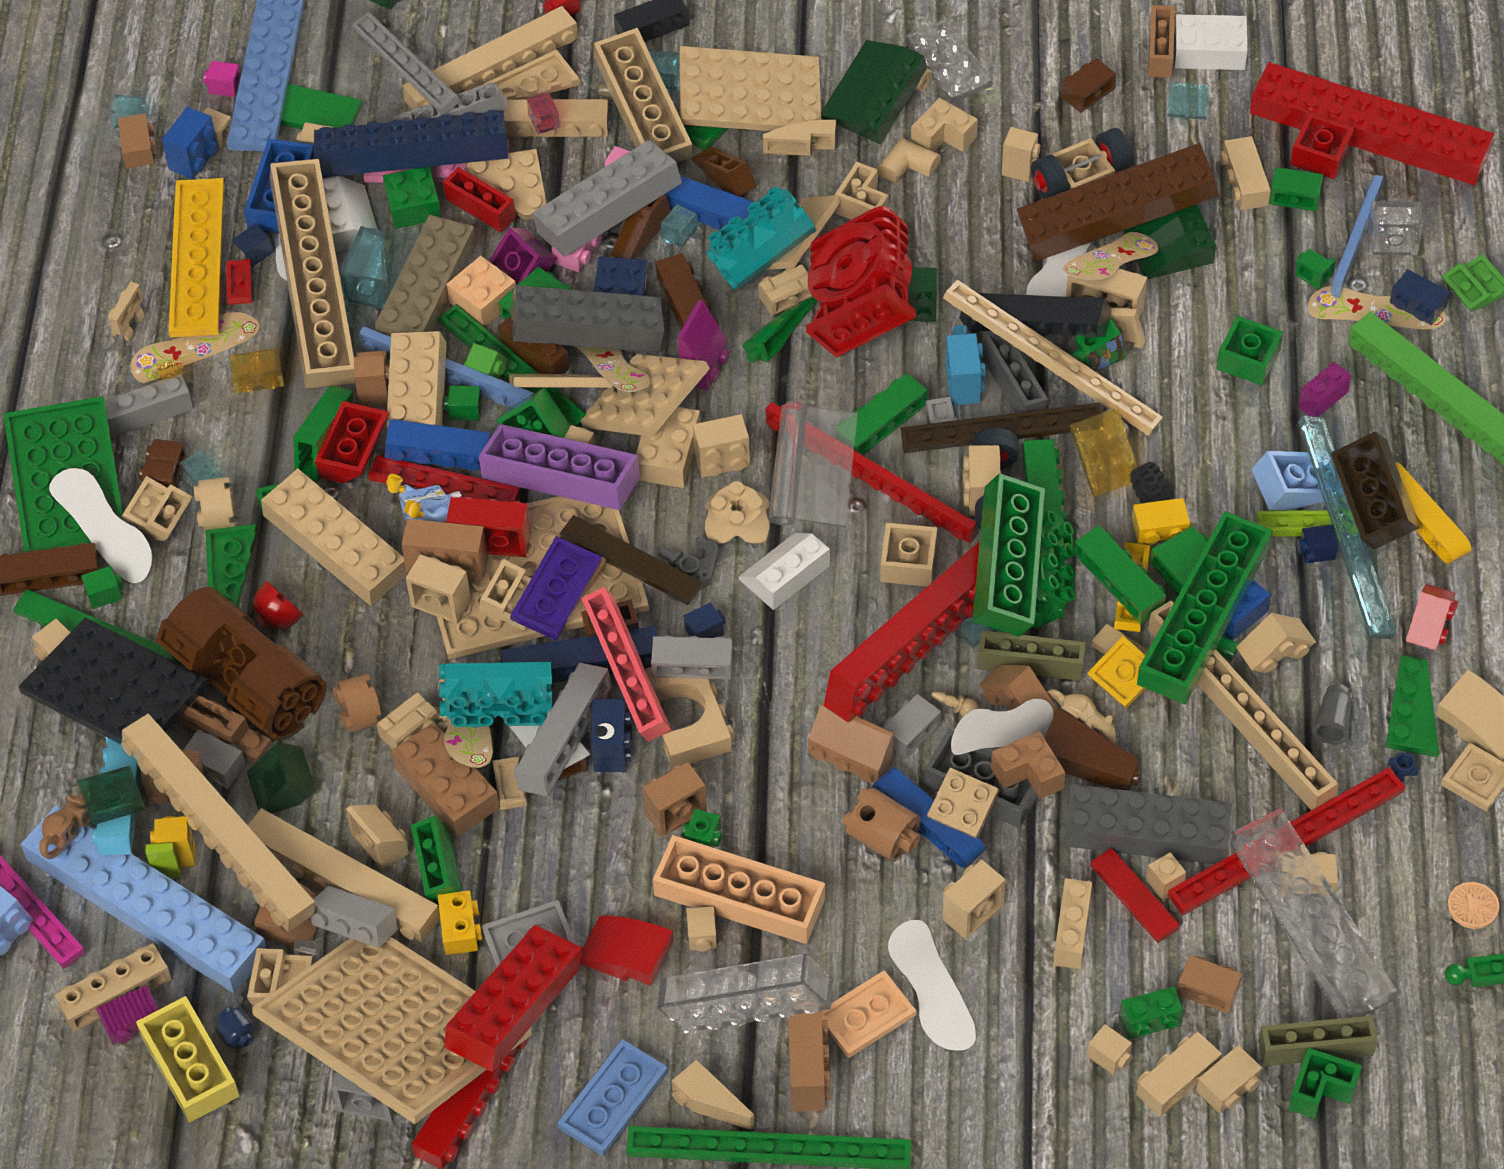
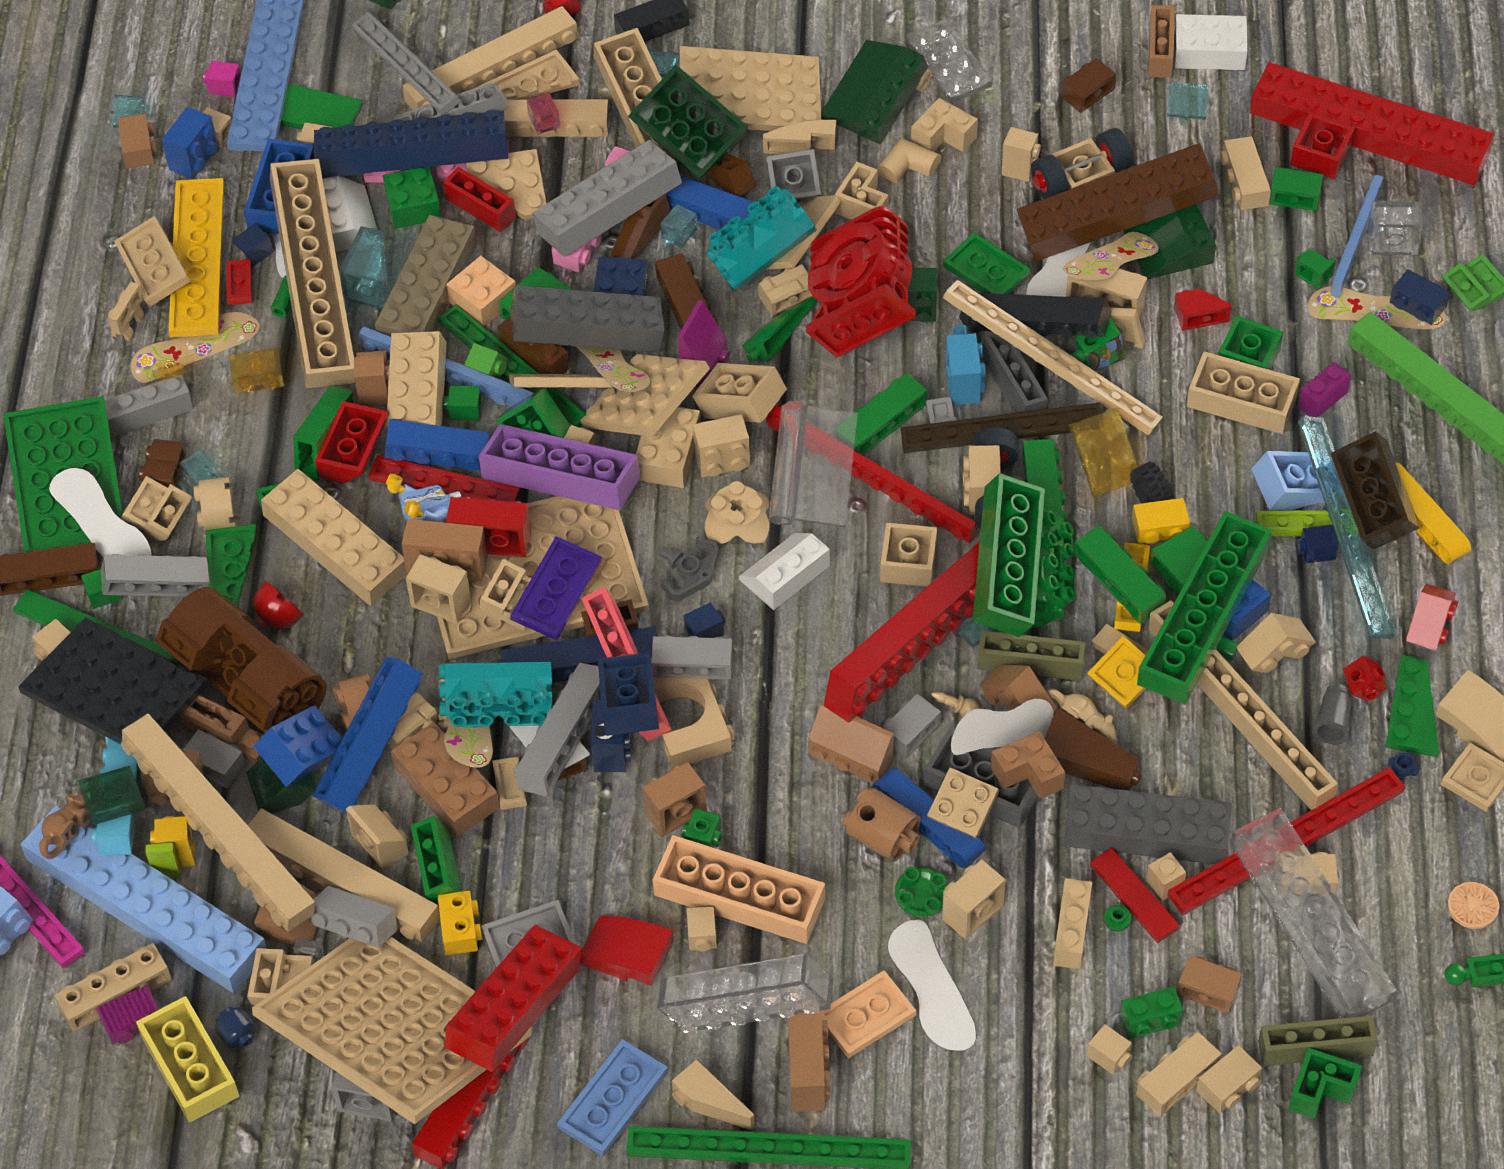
magenta slope [489,227,557,285] -> none
dark brown tile [559,515,702,605] -> none
none -> light grey brick [101,554,209,597]
none -> tan plate [114,216,191,307]
none -> blue brick [253,705,342,787]
none -> green bar [270,276,291,317]
none -> blue brick [312,656,423,814]
none -> dark blue slope [598,653,659,736]
none -> dark green slope [628,65,748,179]
none -> tan brick [693,363,787,423]
none -> light grey slope [767,149,821,200]
none -> green dish [895,867,947,917]
none -> green plate [943,232,1031,294]
none -> green plate [1104,905,1131,932]
none -> red slope [1174,289,1231,331]
none -> tan brick [1187,351,1300,434]
none -> red brick [1343,655,1388,702]

